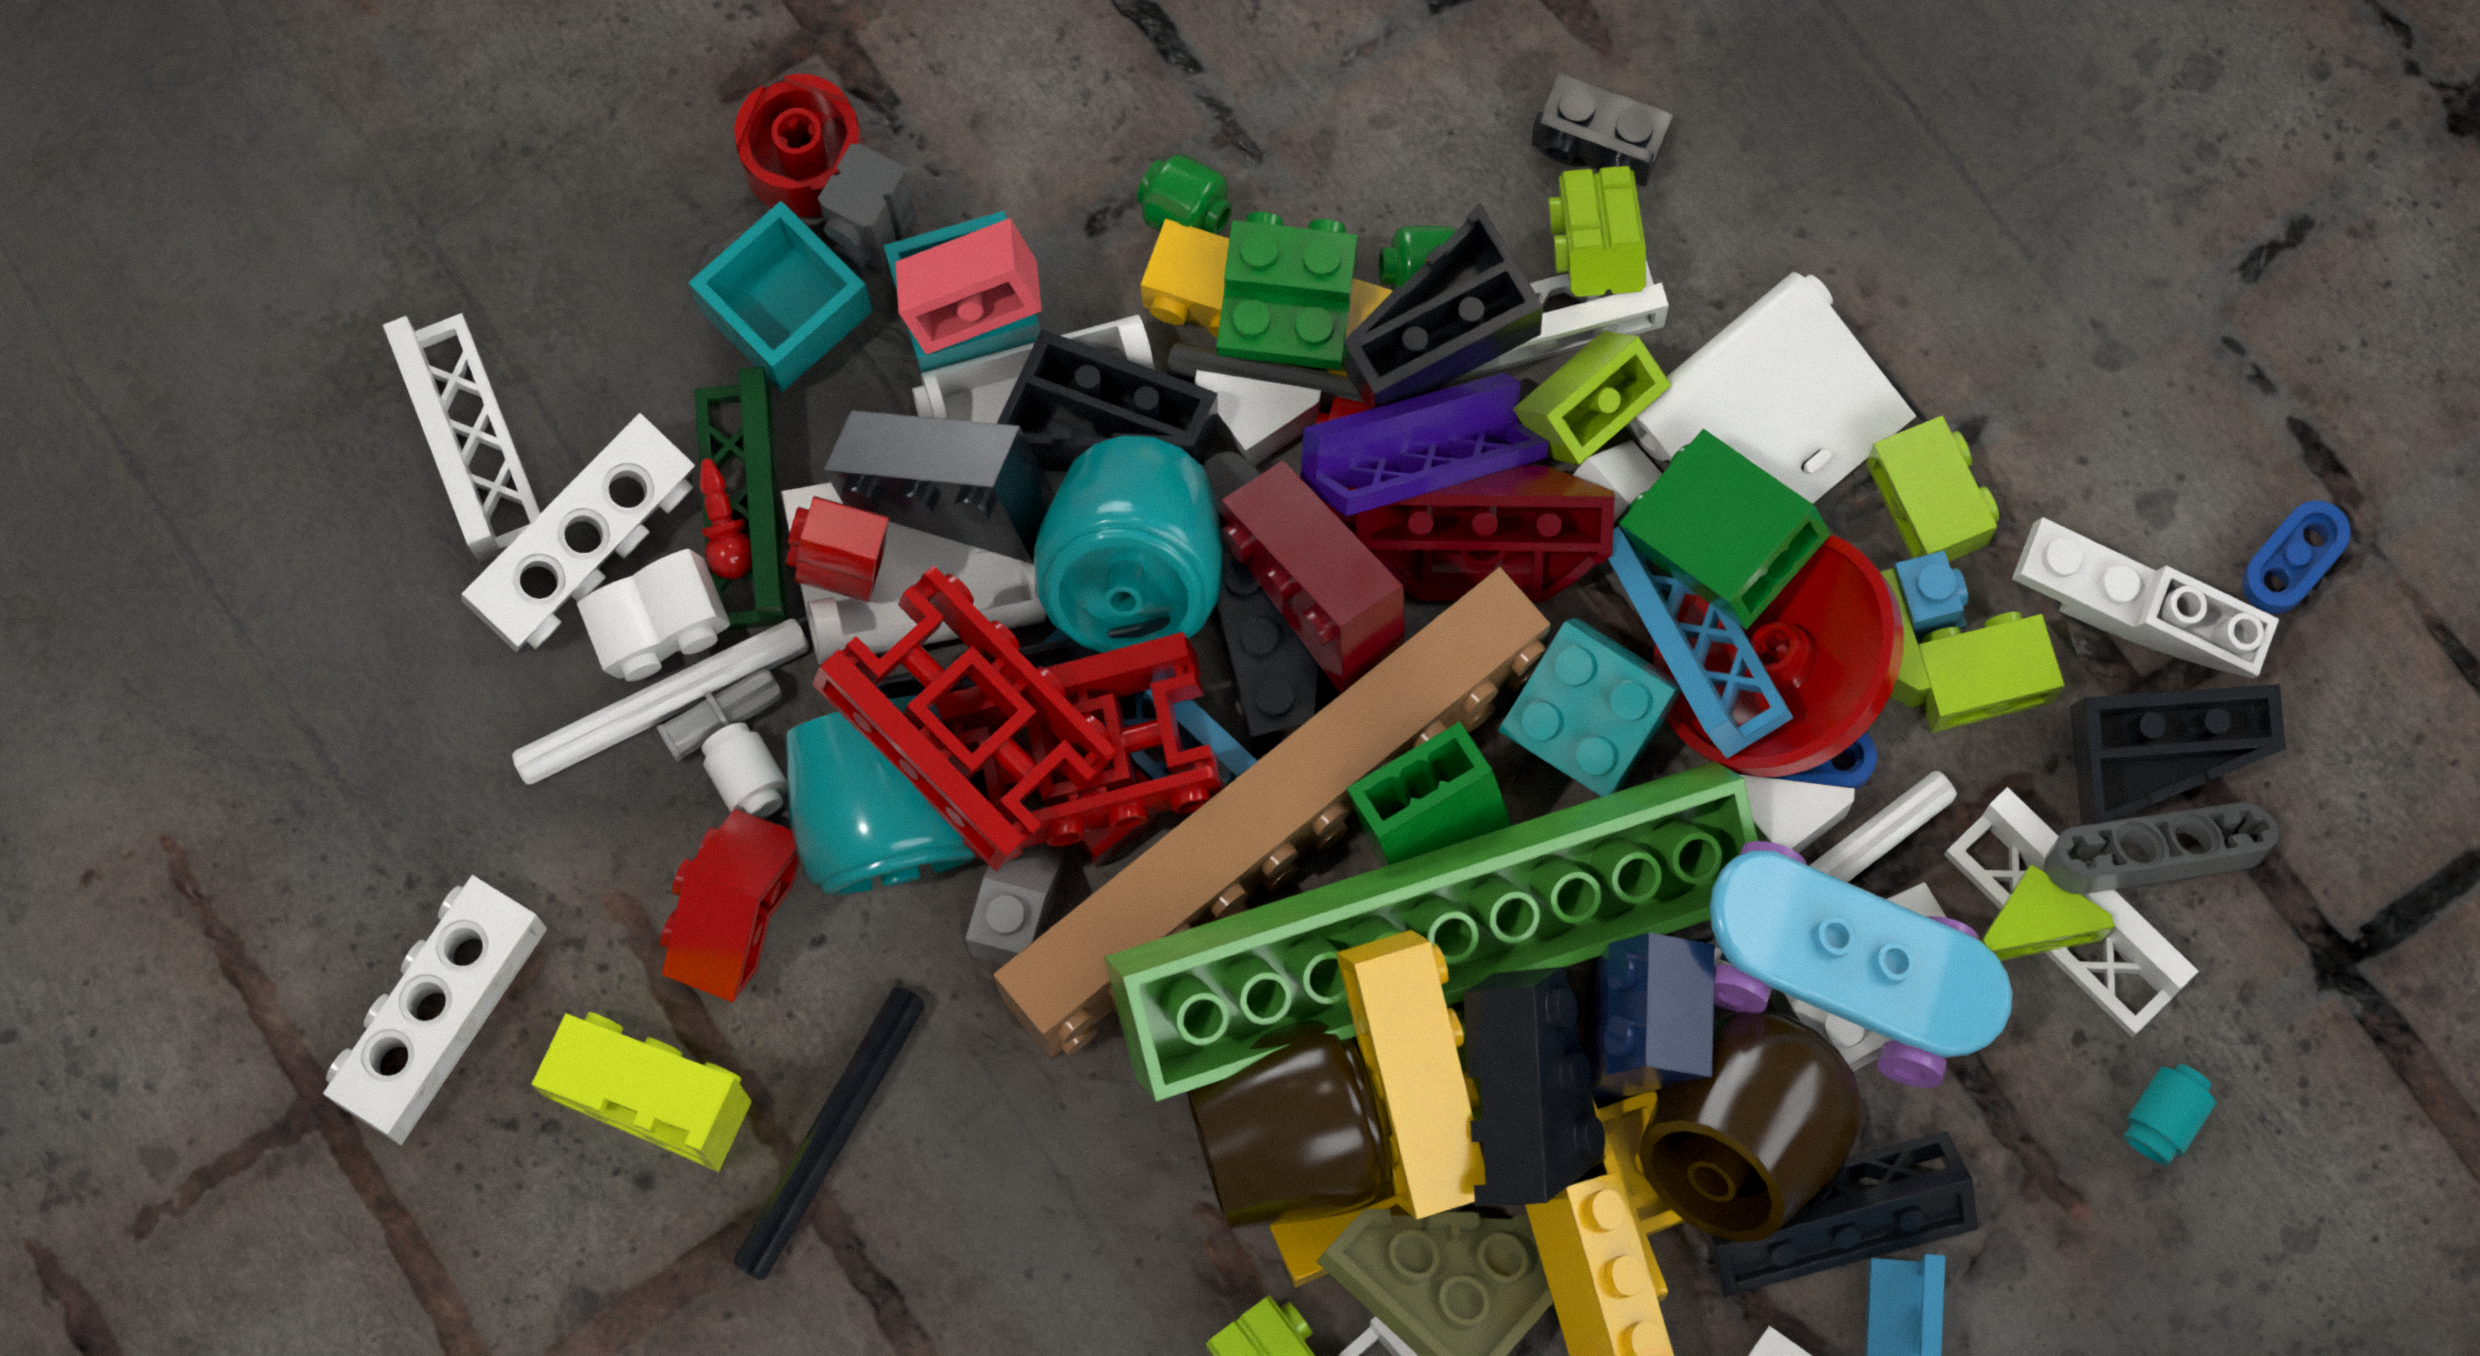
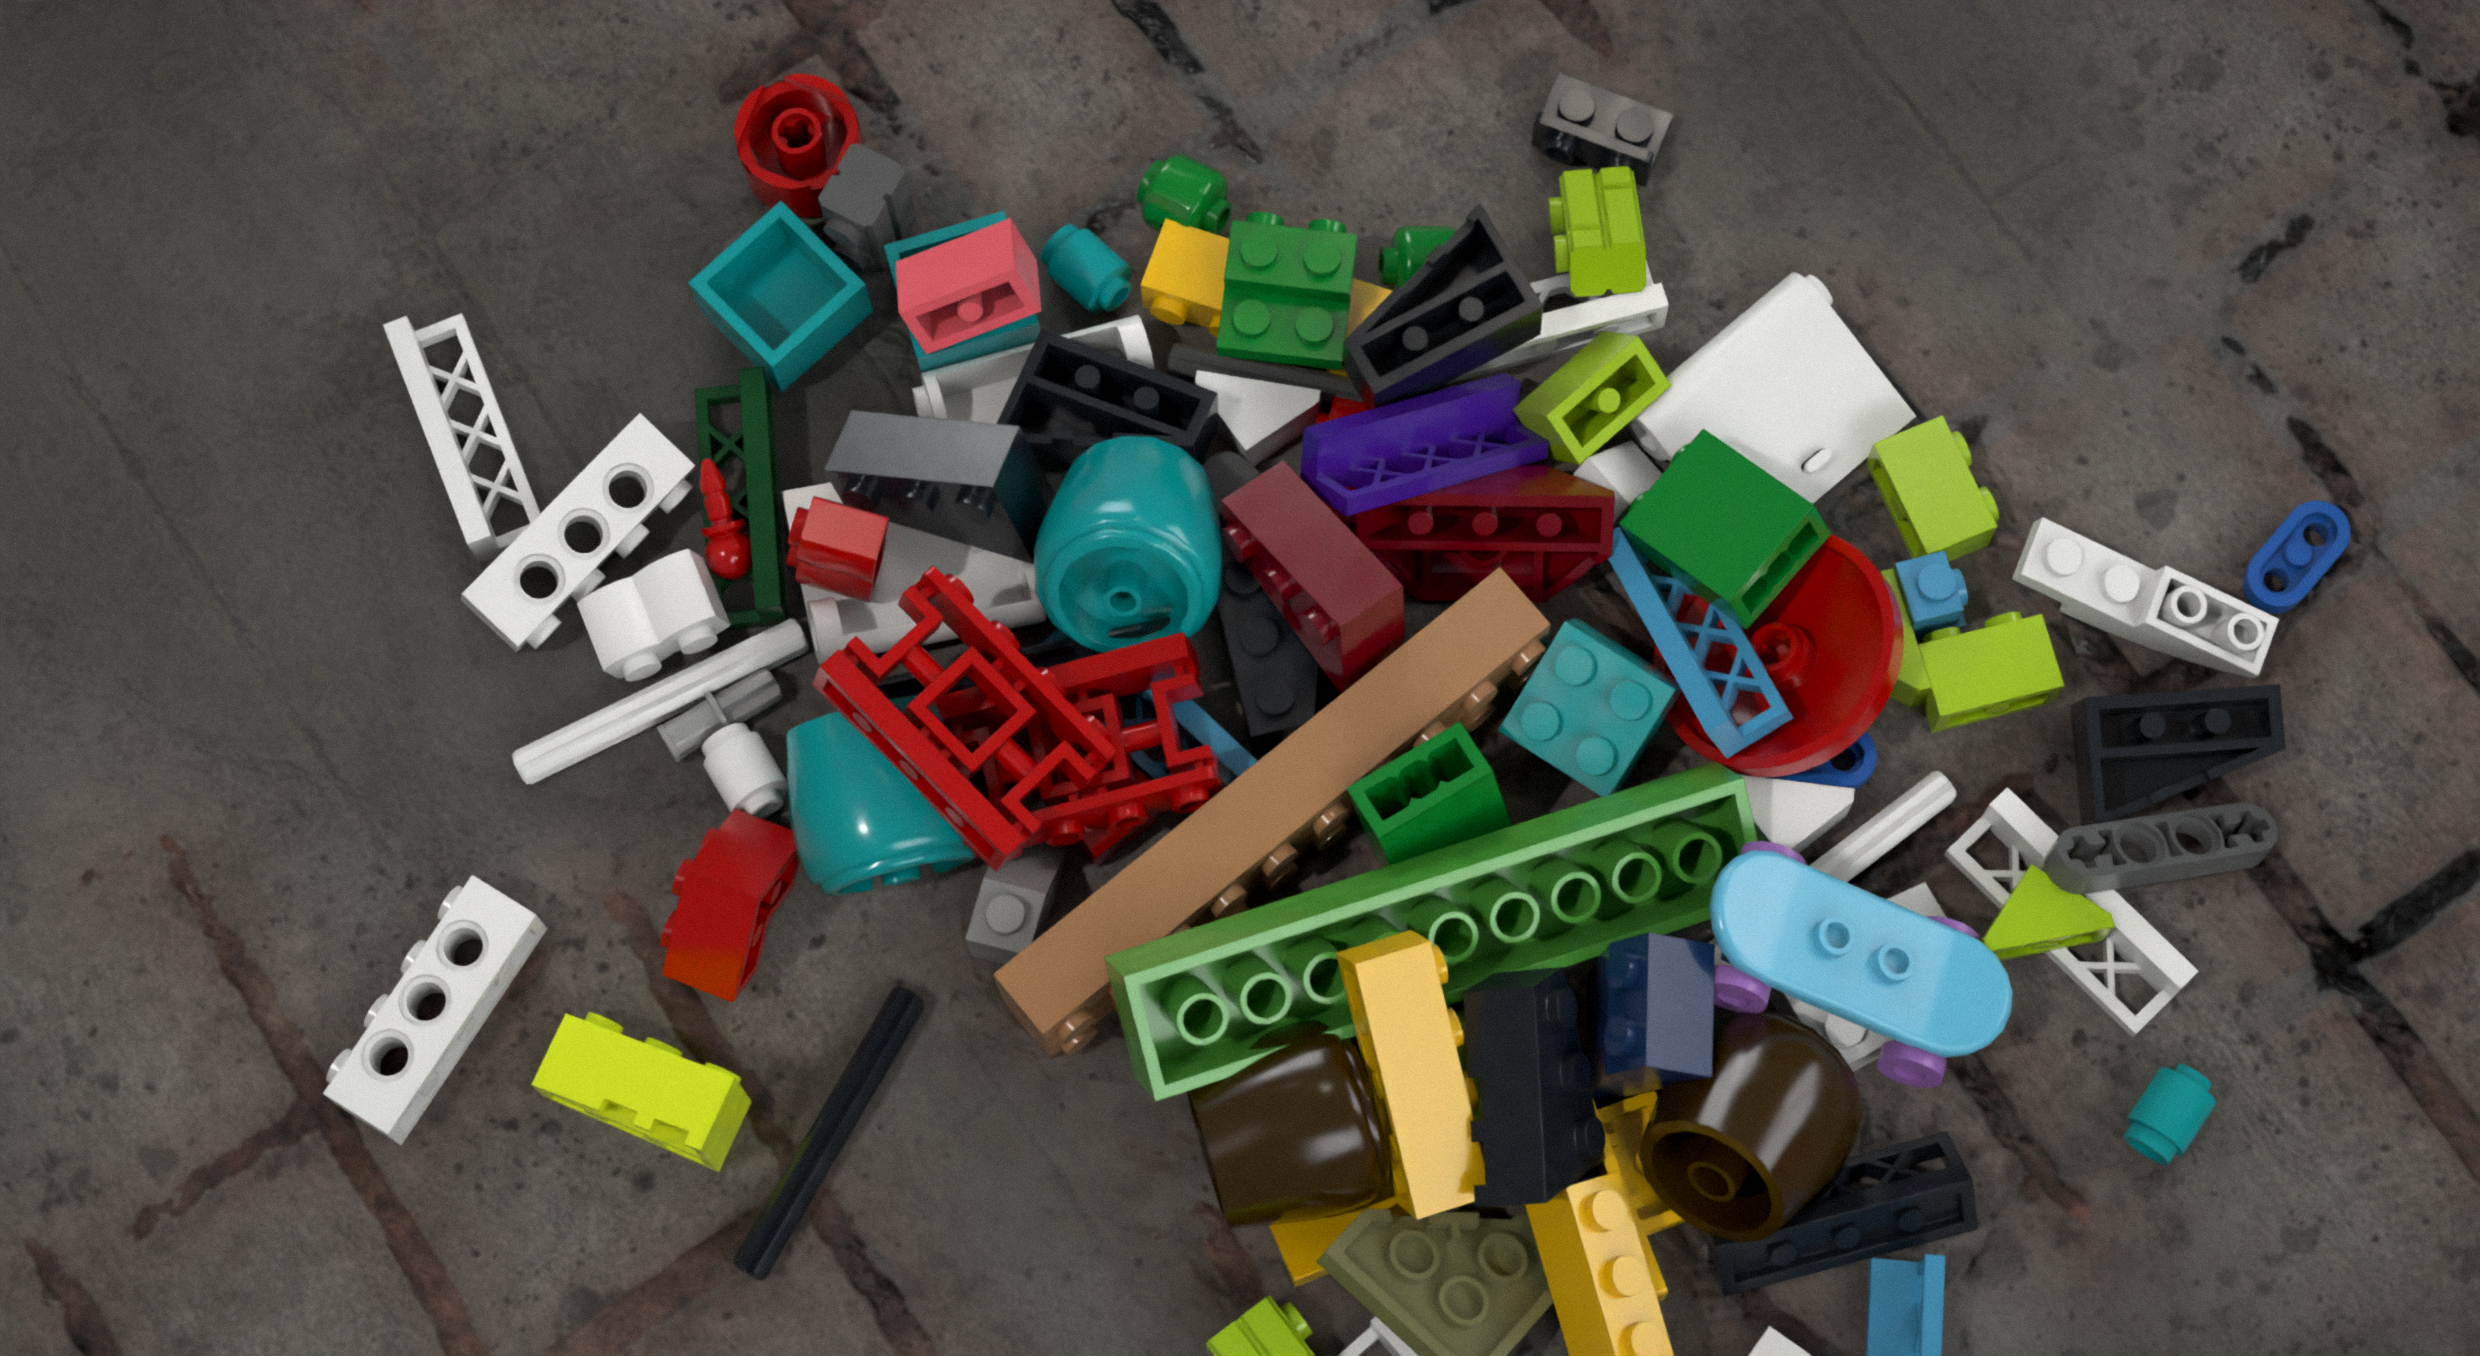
none -> teal brick [1040,224,1132,314]

